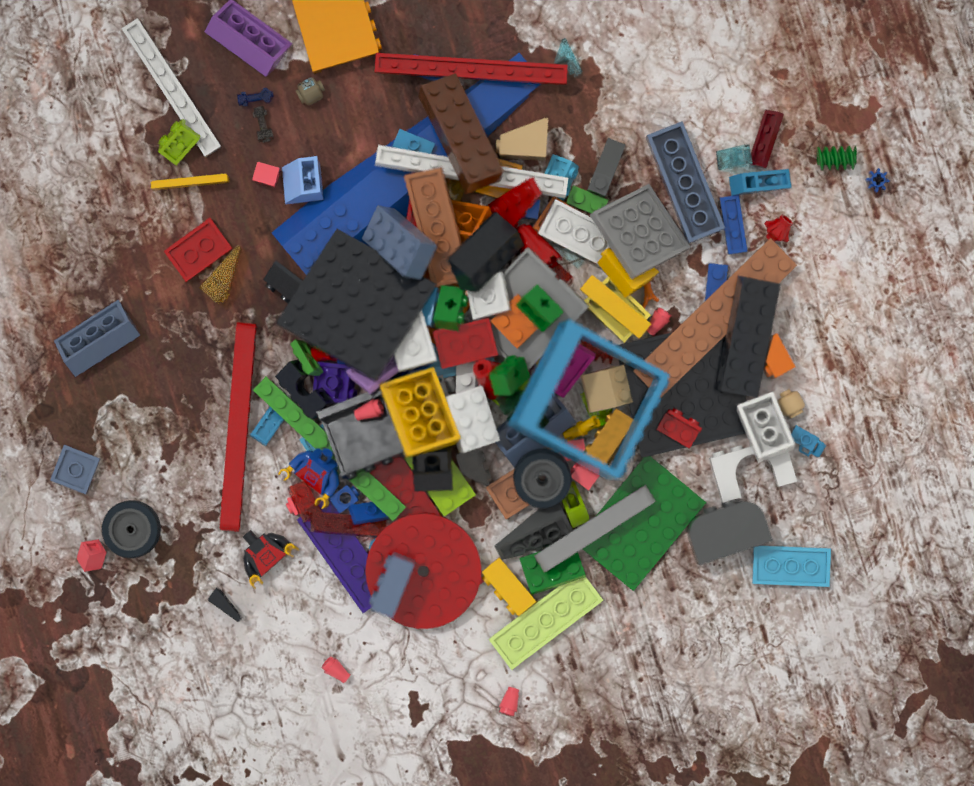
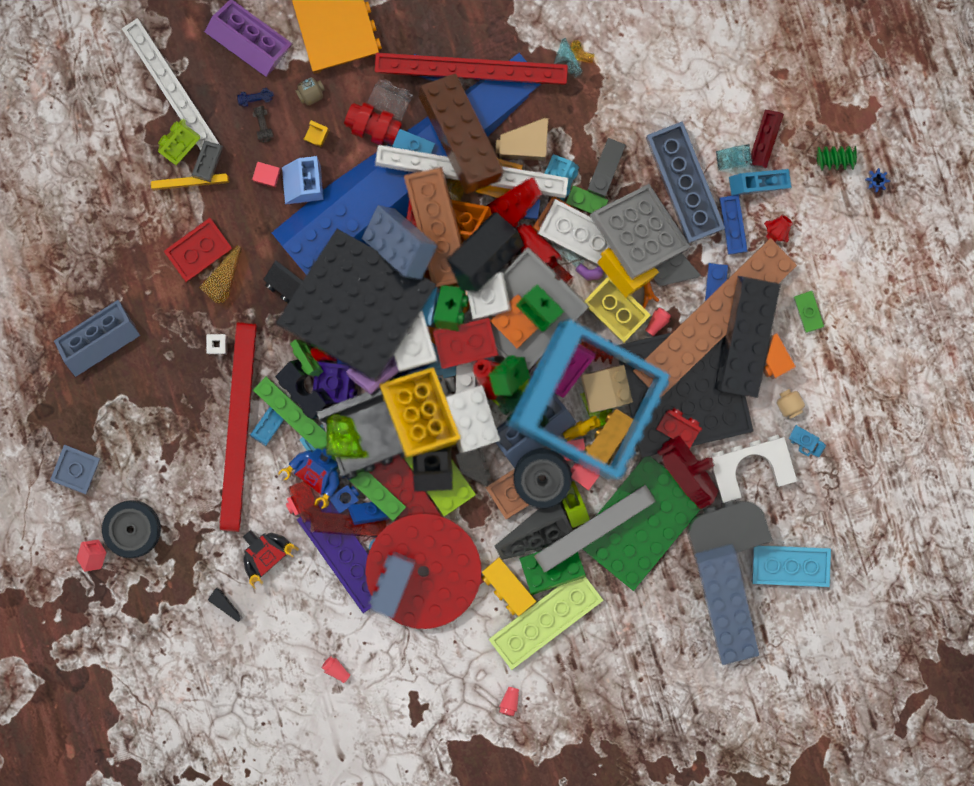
coral cone [354,399,384,421] -> none
yellow tile [580,275,651,339] -> none
white brick [736,392,795,463] -> none
none -> dark grey plate [192,140,223,182]
none -> white piece [206,334,227,354]
none -> yellow panel [304,120,330,148]
none -> clear neon green slope [326,414,367,458]
none -> red piece [344,102,402,146]
none -> clear bracket [367,79,413,121]
none -> clear yellow arm [570,40,594,63]
none -> medium lavender arm [575,263,605,281]
none -> dark grey wing [653,253,700,287]
none -> dark red piece [657,435,719,509]
none -> sand blue brick [695,544,760,665]
none -> bright green plate [794,291,824,333]

